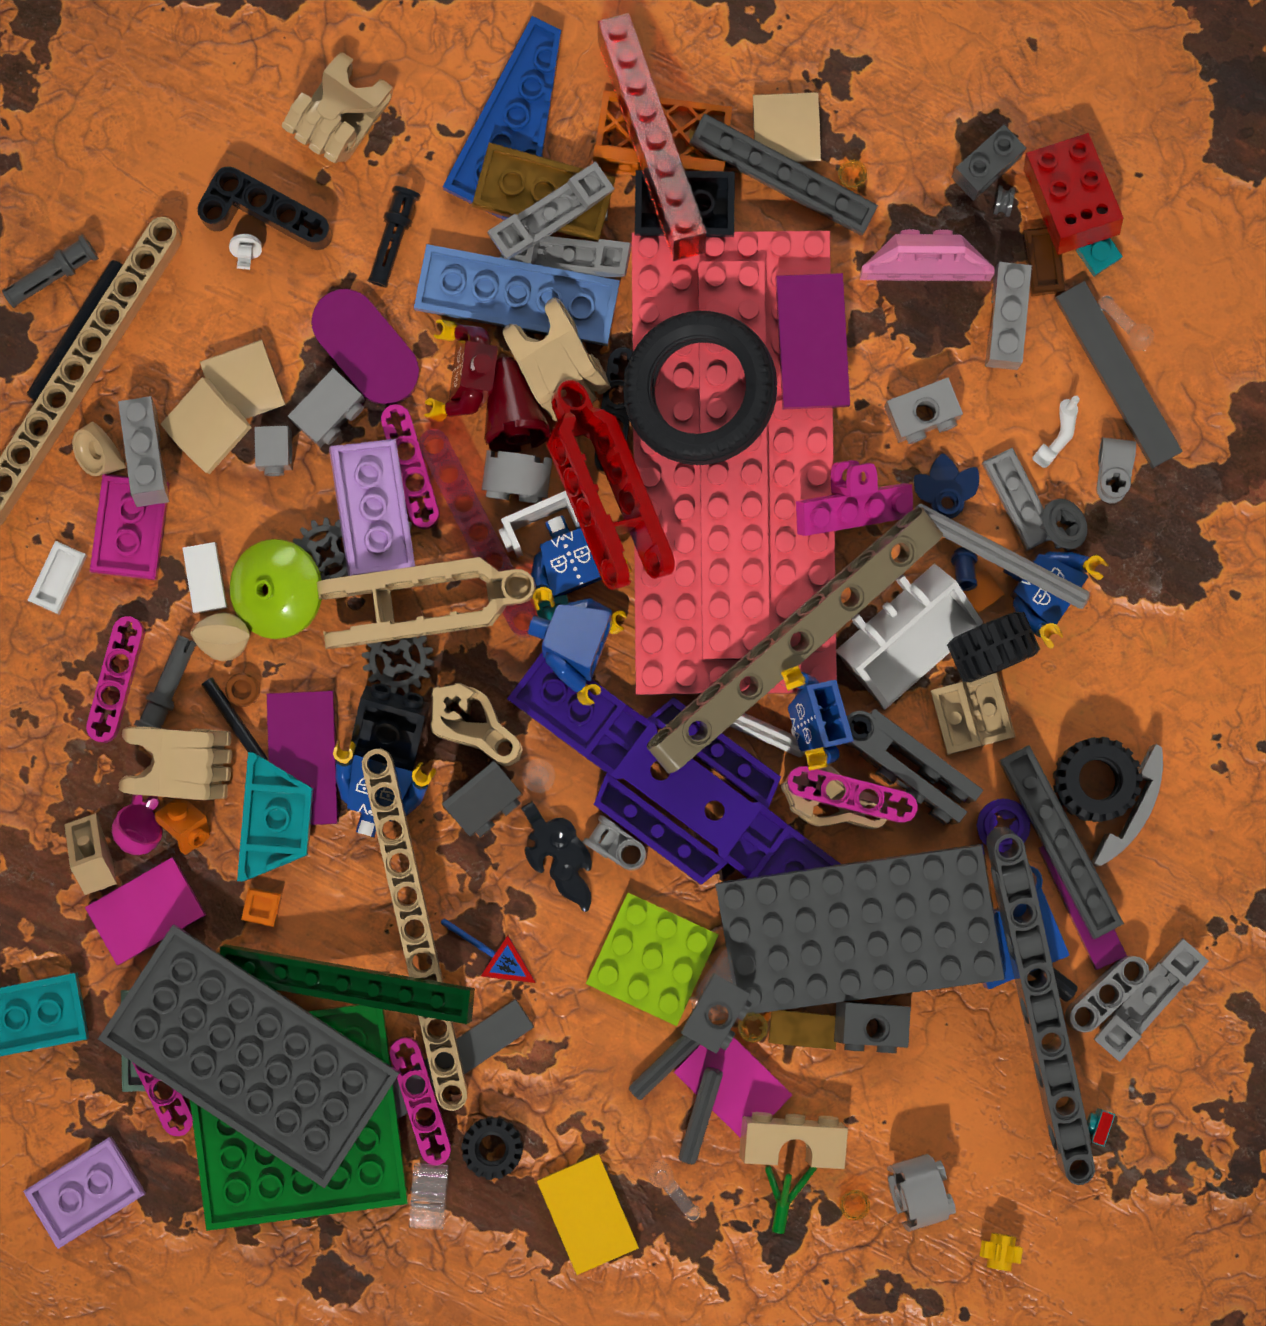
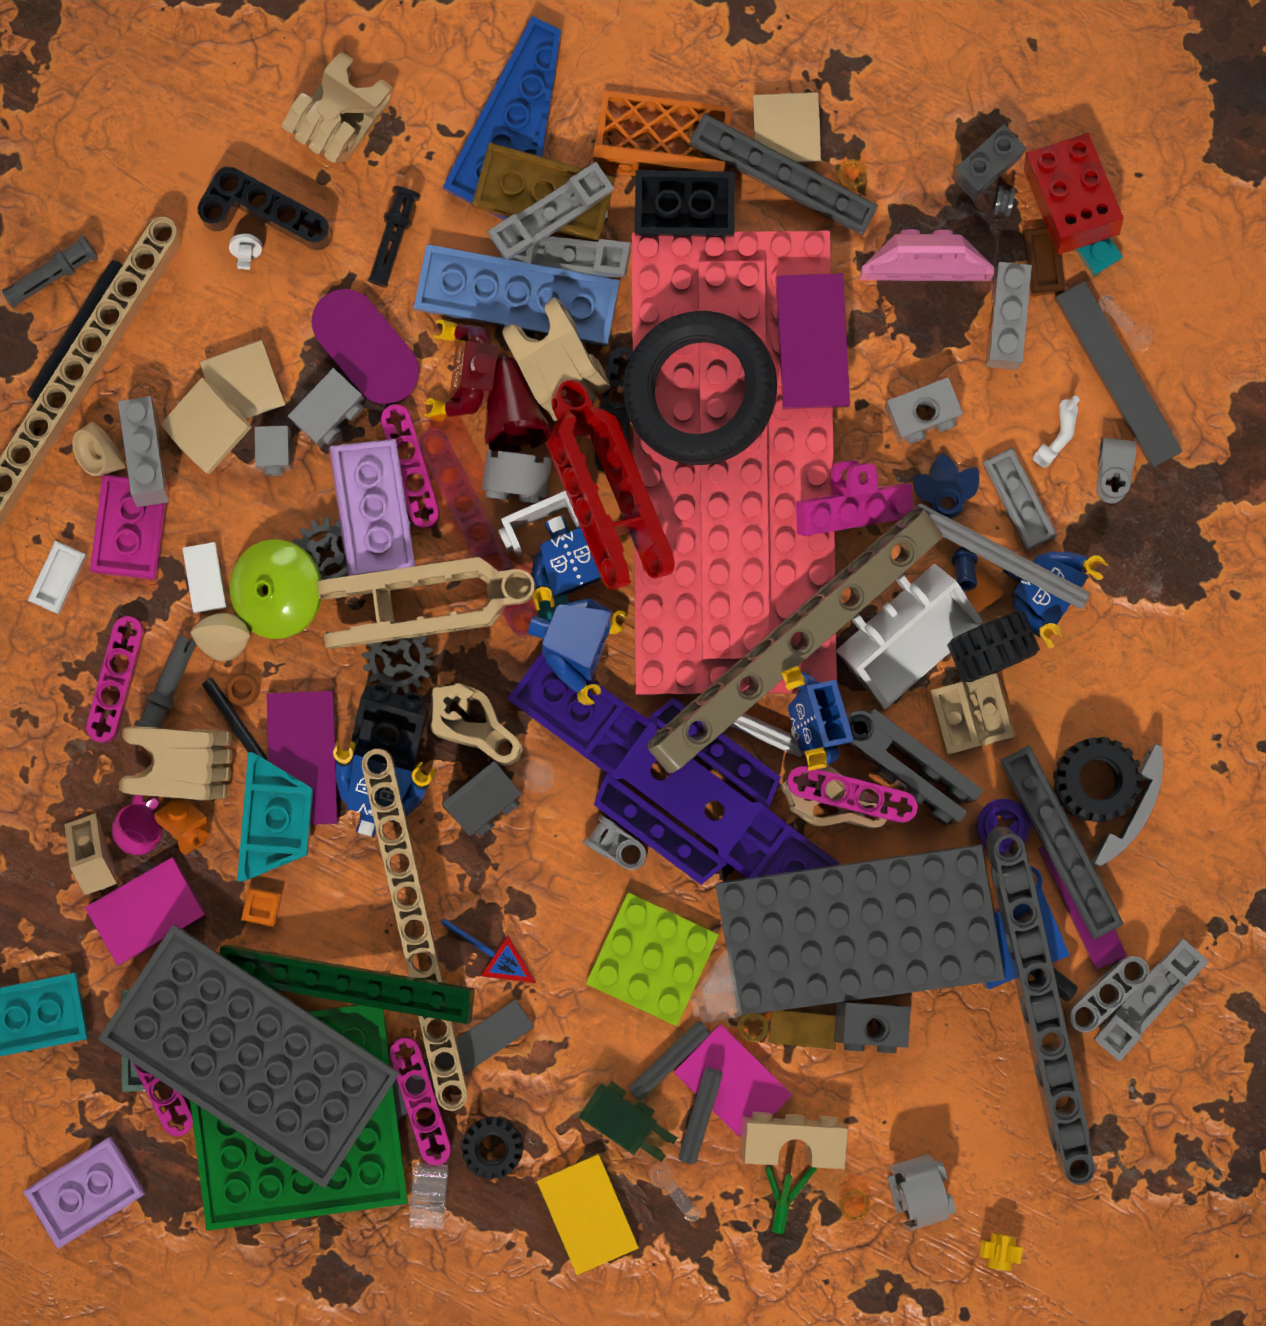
black piece [521,801,592,912] -> none
clear red brick [597,13,706,261] -> none
dark grey brick [681,973,752,1054] -> none
dark grey gear [1039,499,1087,551] -> none
plate [1087,1108,1115,1147] -> none
none -> clear green hinge [578,1080,678,1162]

